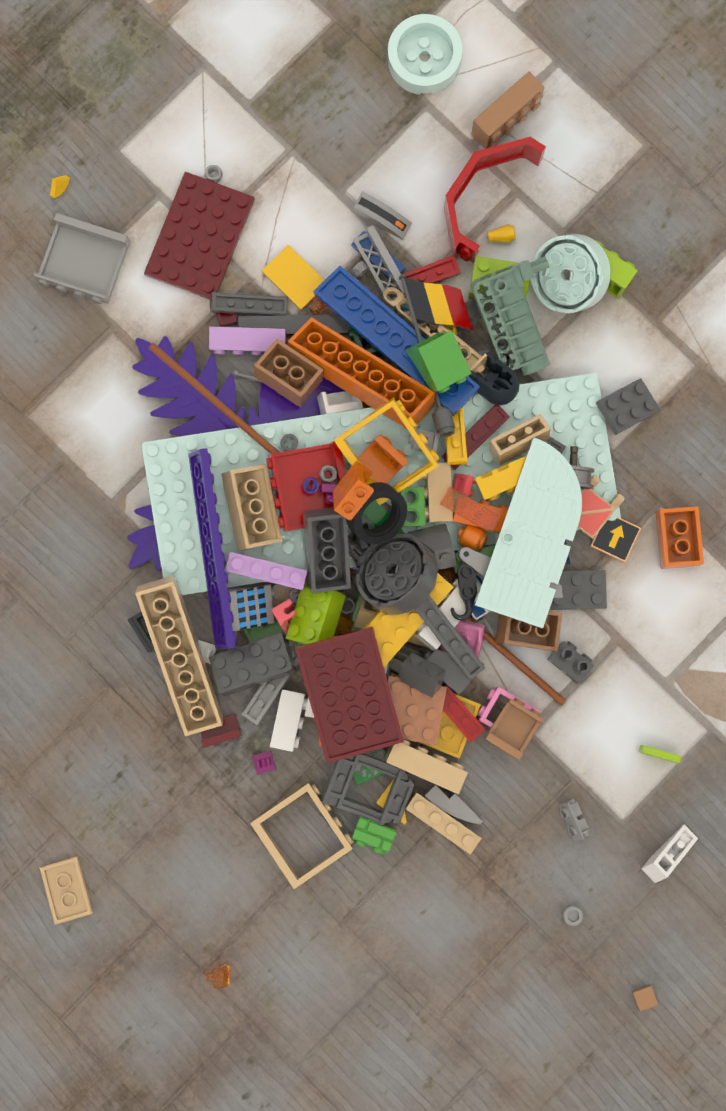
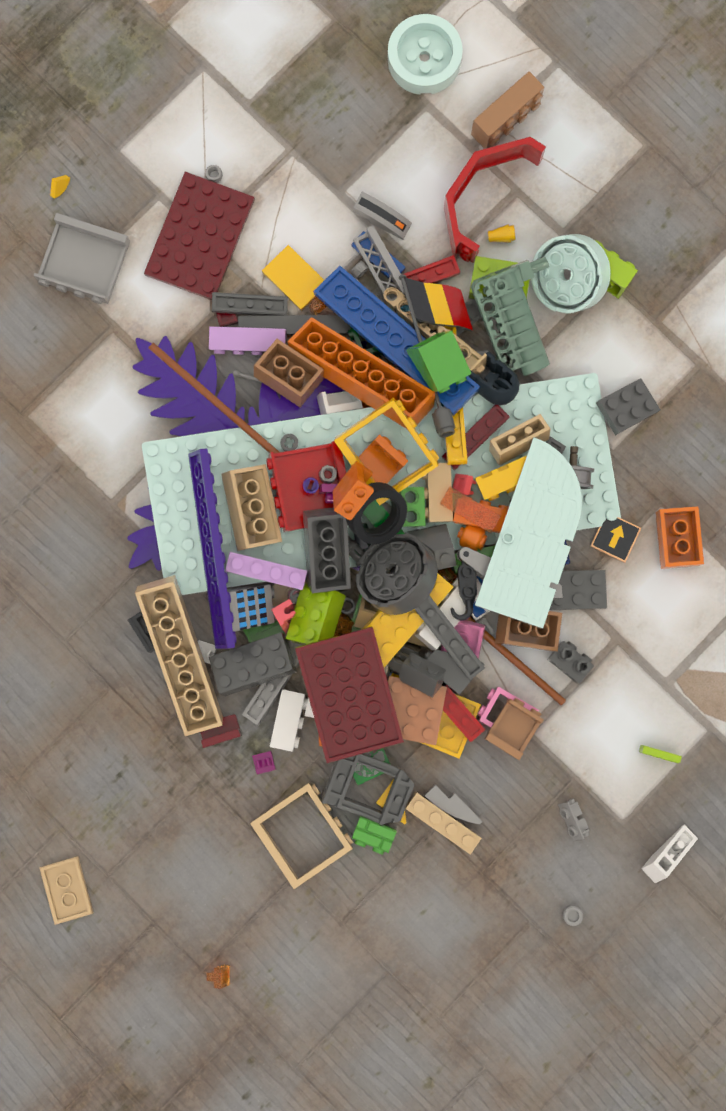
tan brick [383,740,468,794] -> none
light grey brick [409,429,439,452] -> none
coral flag [578,475,625,539] -> none
medium nougat tile [632,985,658,1011] -> none

